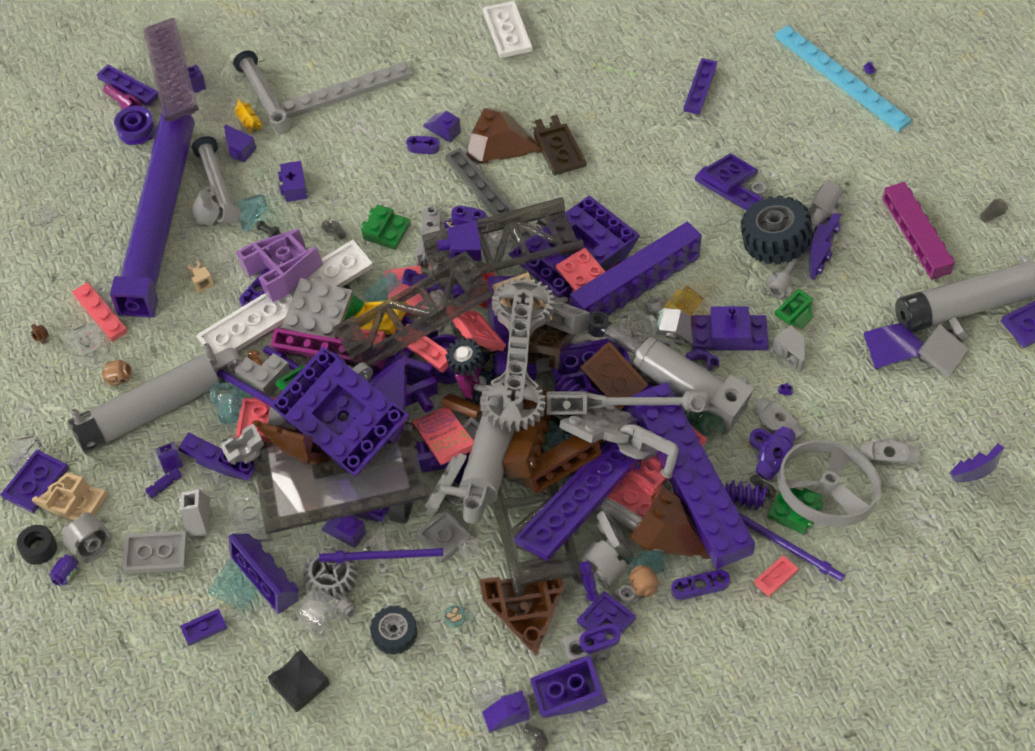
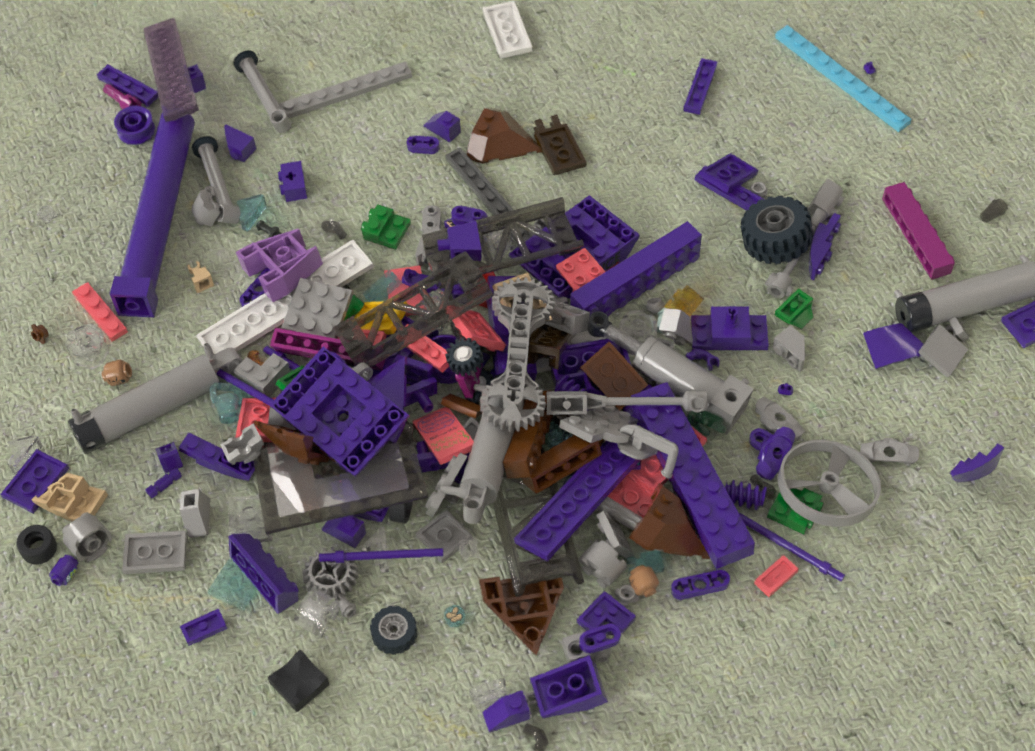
yellow hinge [235,99,262,134] -> none
dark purple axle [579,561,599,602] -> none

